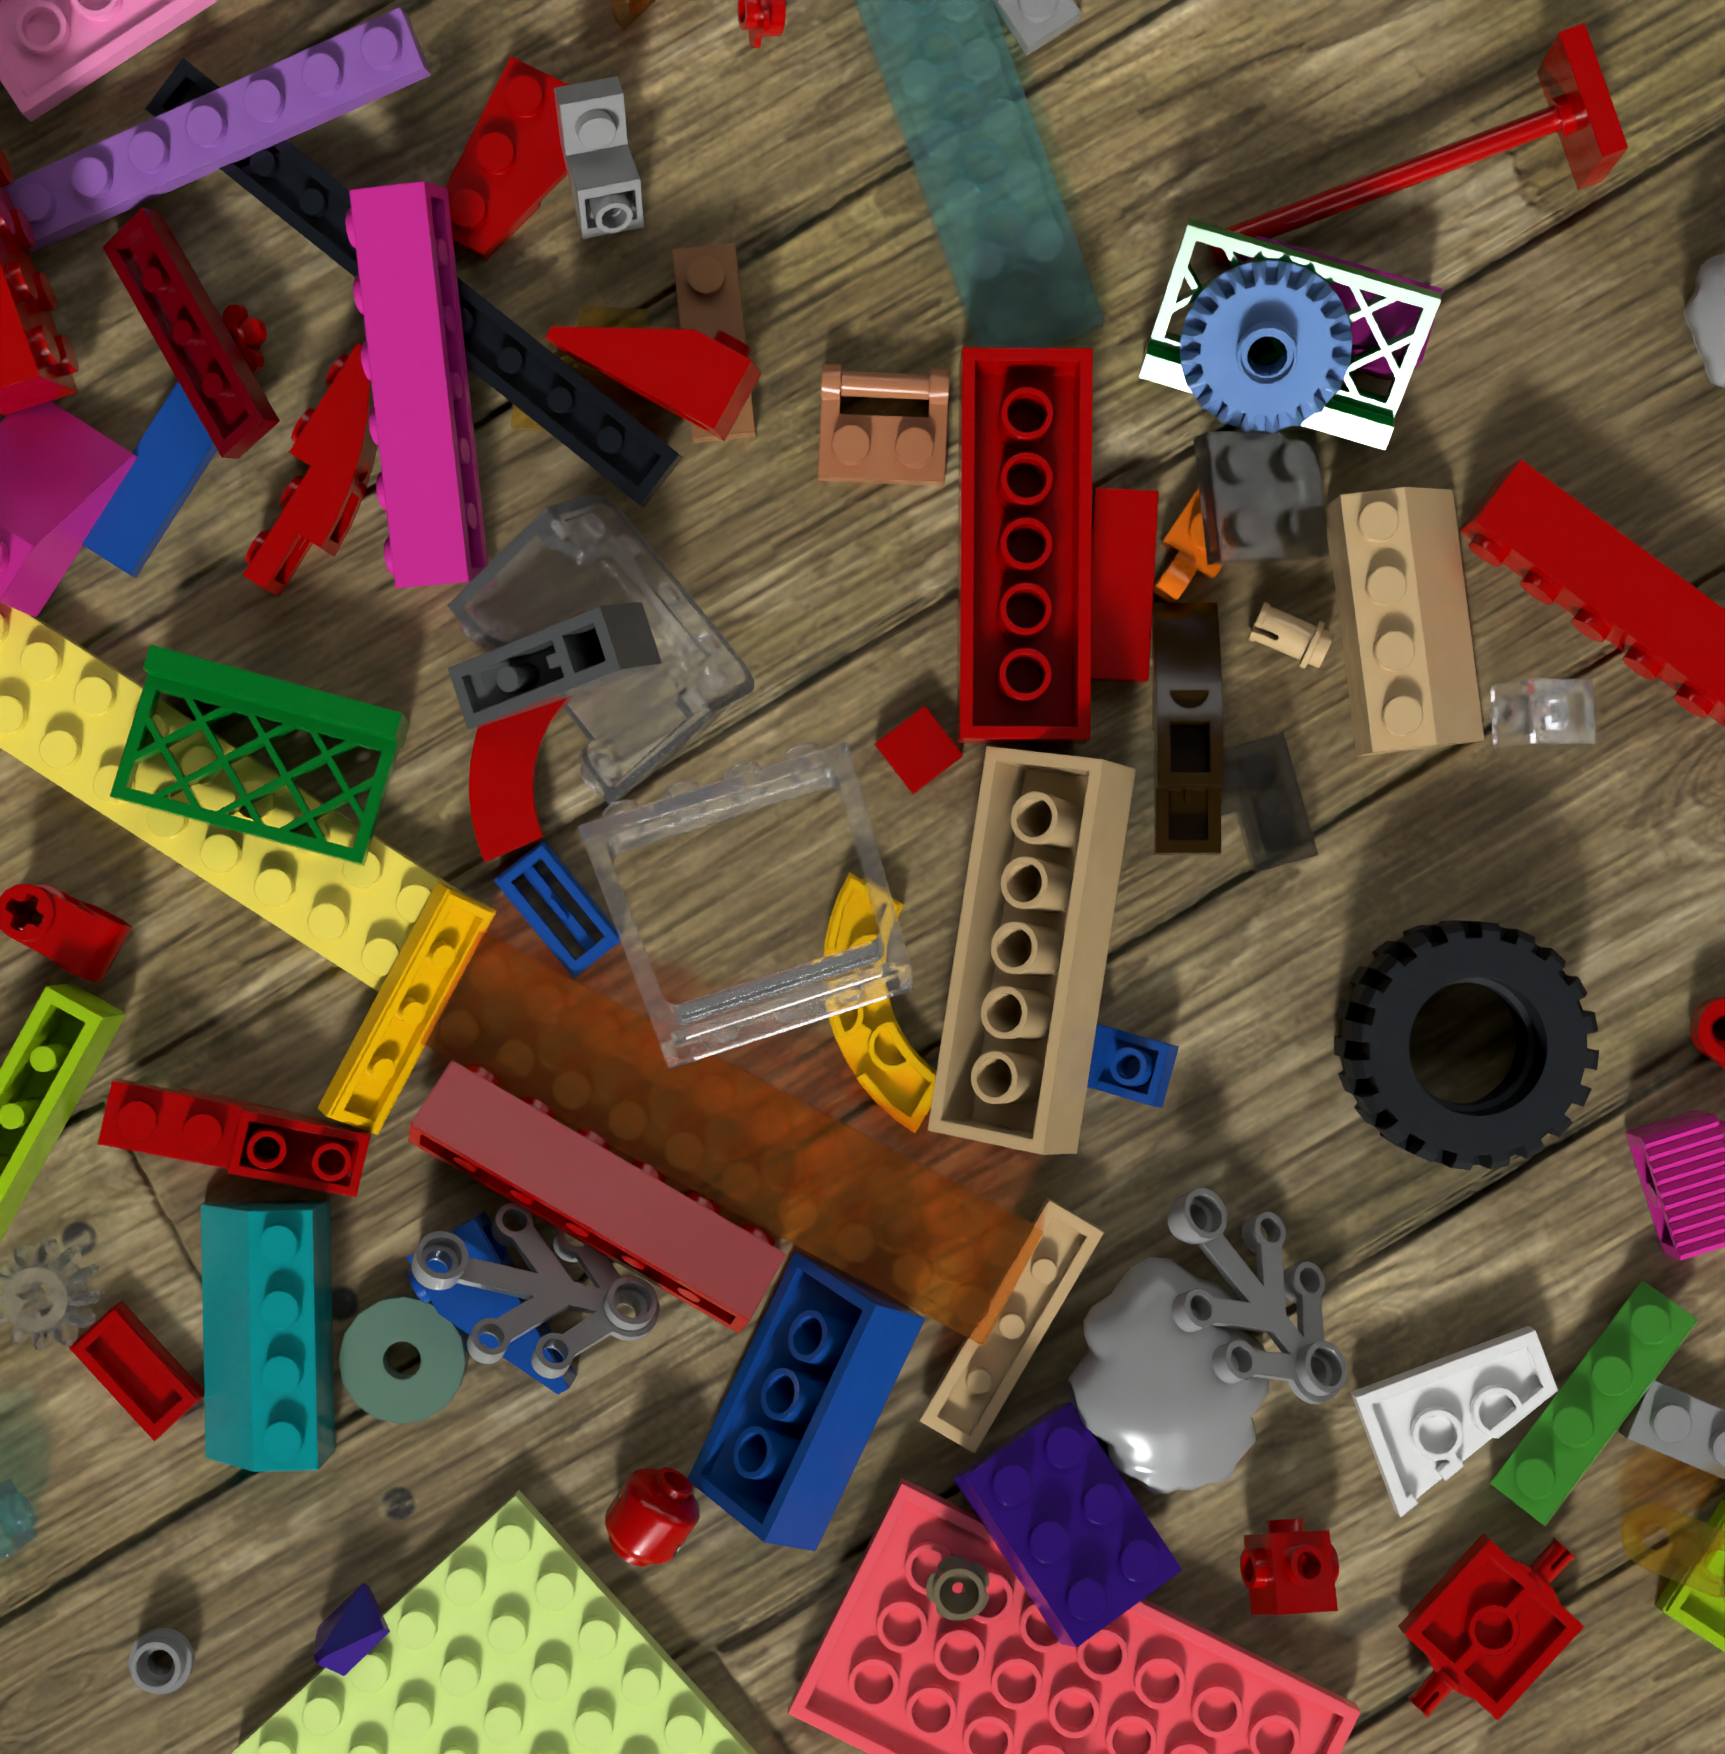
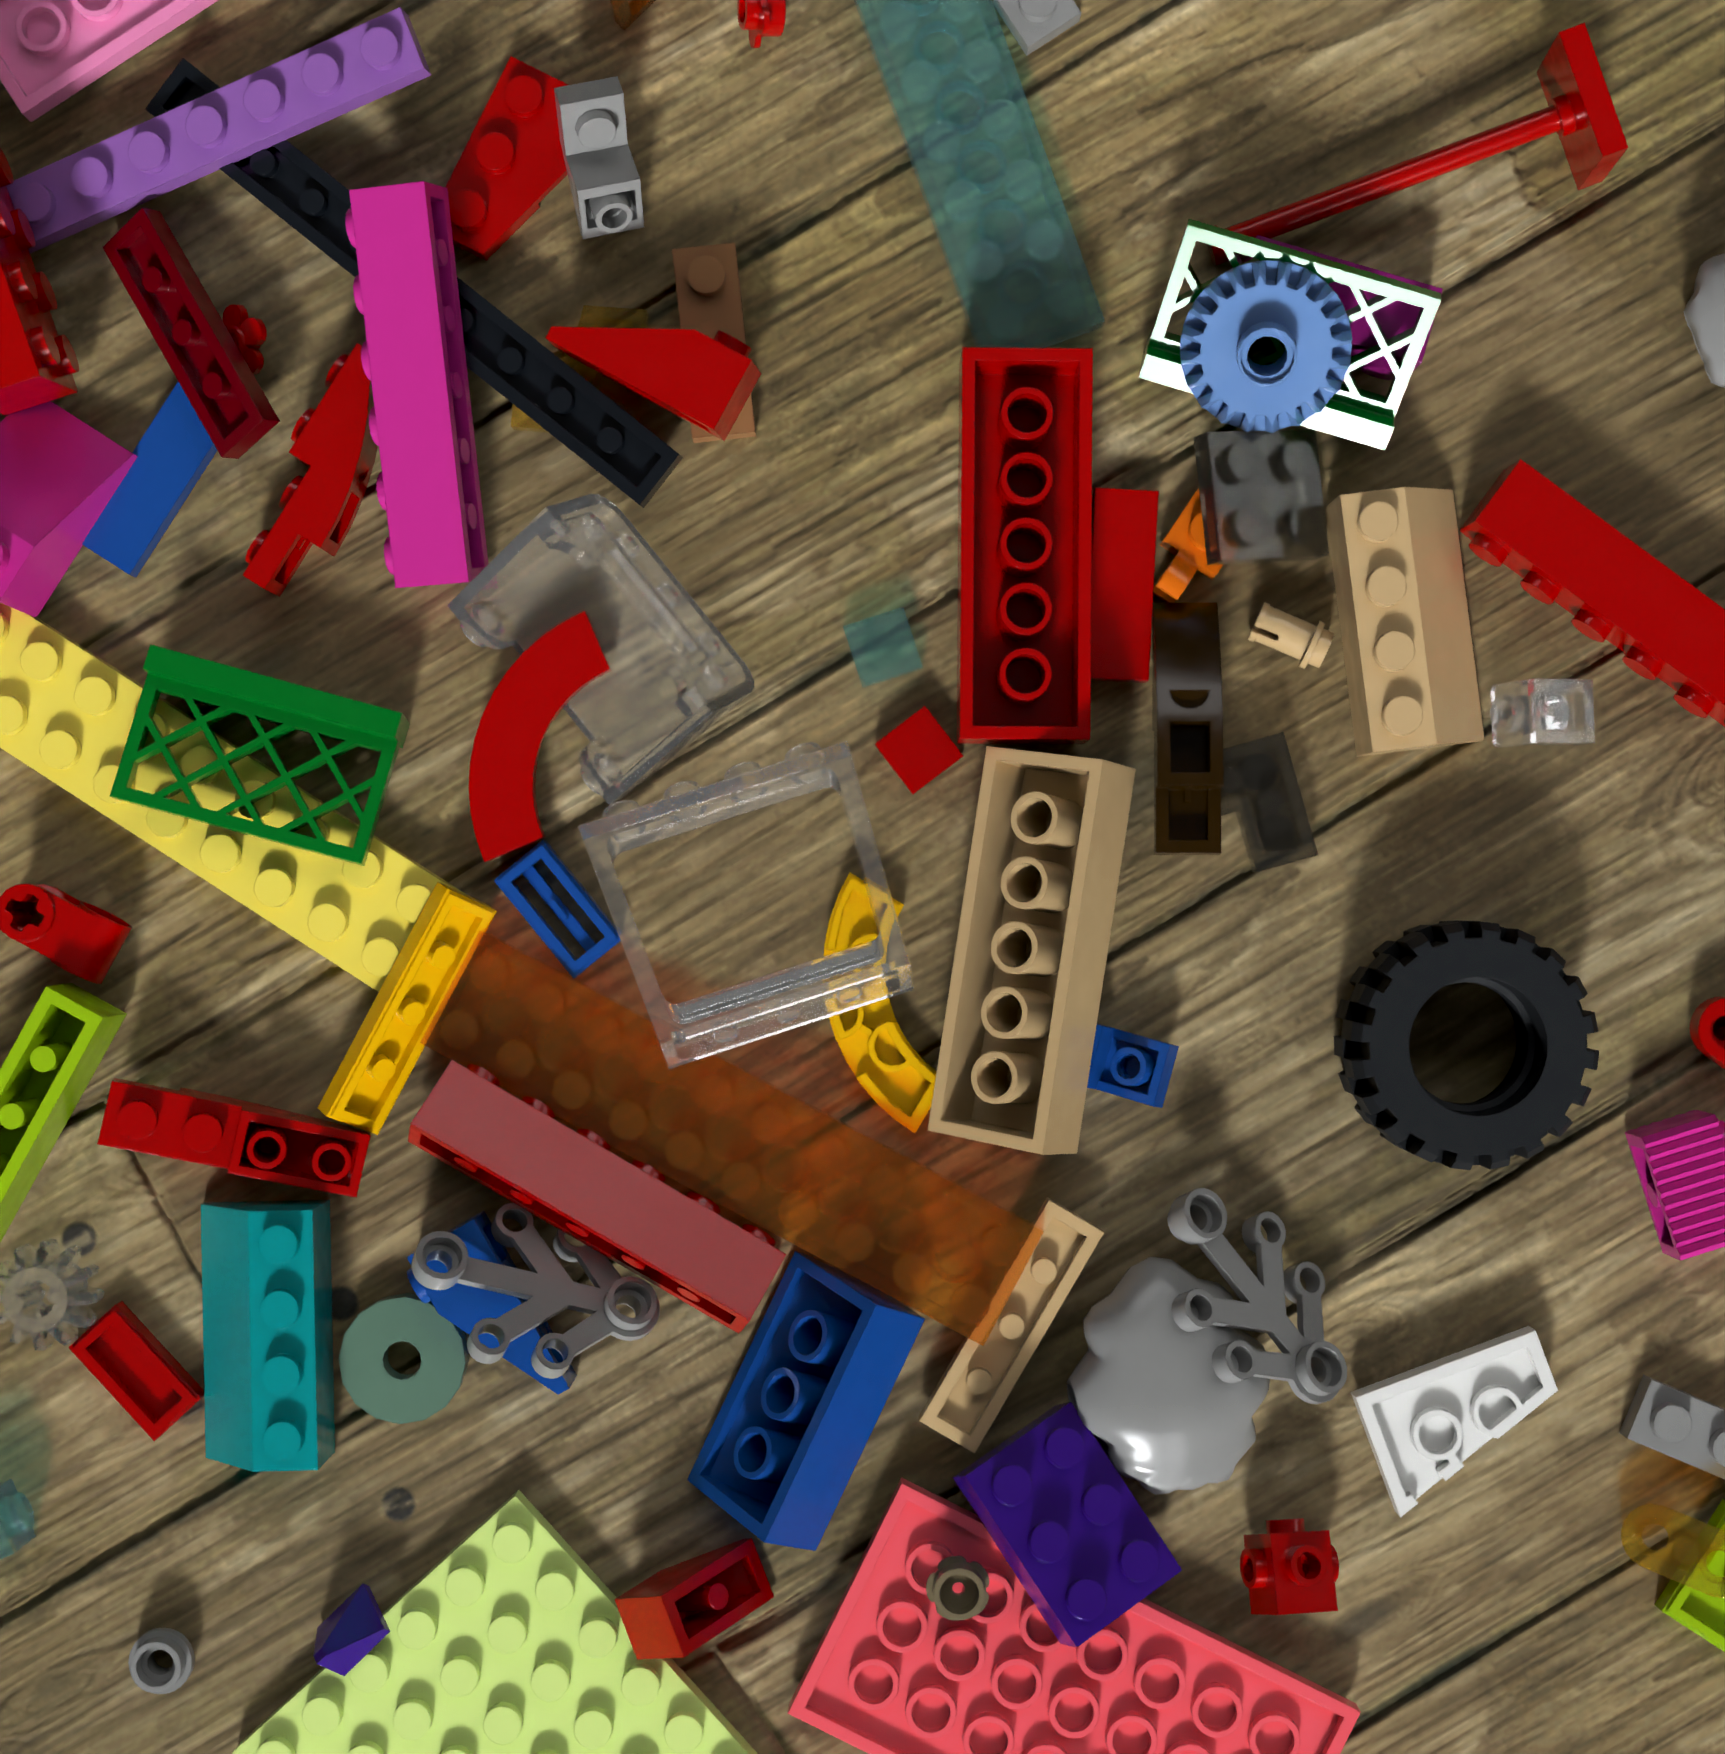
dark grey slope [448,602,662,729] -> none
red head [605,1467,700,1567] -> none
nougat plate [818,364,950,486] -> none
red plate [1398,1533,1585,1721] -> none
bright green plate [1490,1280,1699,1526] -> none
none -> red slope [614,1538,774,1660]
none -> clear light blue tile [843,607,923,689]

